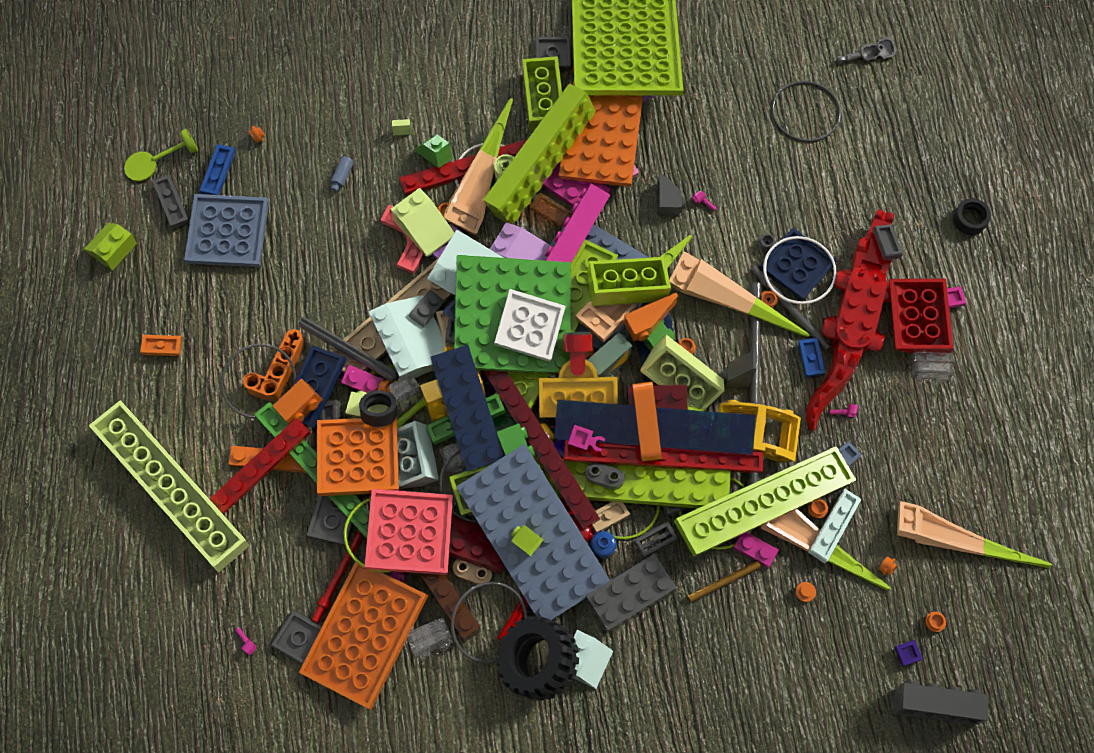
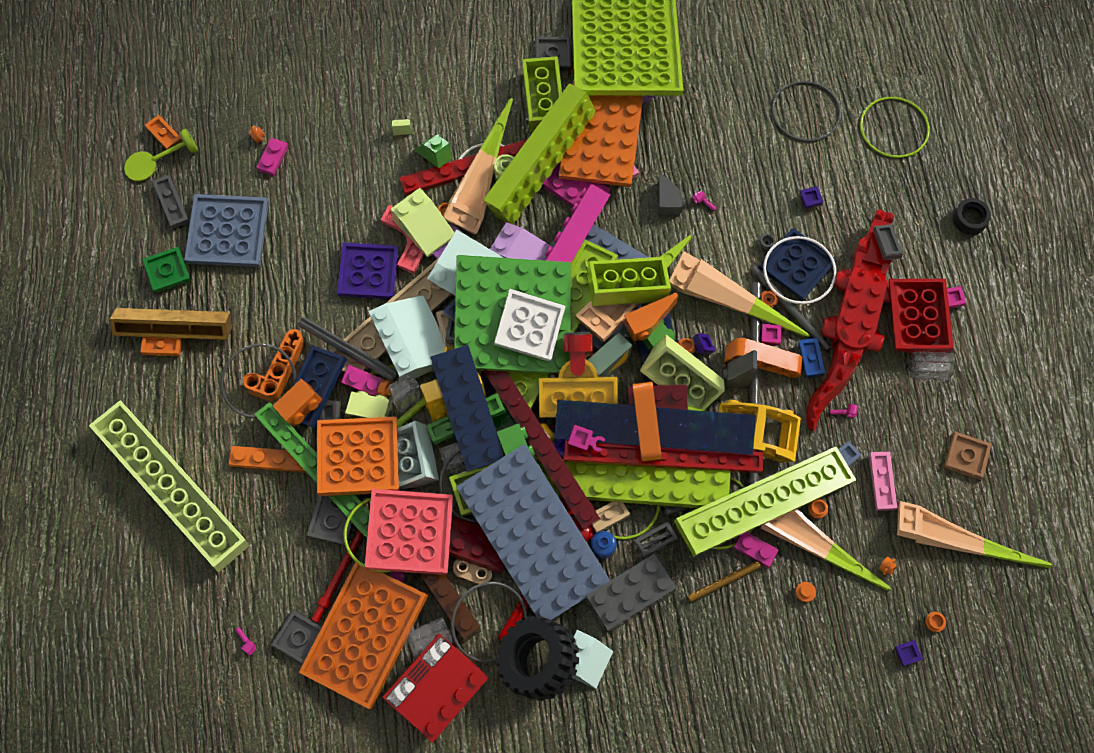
lime slope [83,223,137,271] -> none
blue plate [200,144,236,195] -> none
red plate [210,418,311,514] -> none
sand blue cylinder [331,156,354,192] -> none
black tyre [359,390,397,427] -> none
dark grey plate [408,290,445,327] -> none
lime slope [511,525,543,556] -> none
clear orange plate [530,193,571,228] -> none
dark grey plate [585,463,624,490] -> none
light aqua tile [808,489,861,563] -> none
flat silver piece [836,37,896,64] -> none
dark grey brick [893,680,989,726] -> none
none -> pearl gold brick [110,308,232,340]
none -> green plate [142,247,191,294]
none -> orange plate [145,115,183,150]
none -> dark pink plate [256,138,289,176]
none -> dark purple plate [337,242,399,299]
none -> red slope [382,633,488,743]
none -> dark purple plate [692,333,716,354]
none -> beam [724,338,803,378]
none -> dark pink plate [761,324,781,346]
none -> dark purple plate [799,186,823,209]
none -> lime piece [860,97,930,158]
none -> bright pink plate [869,452,897,511]
none -> medium nougat tile [943,431,992,480]

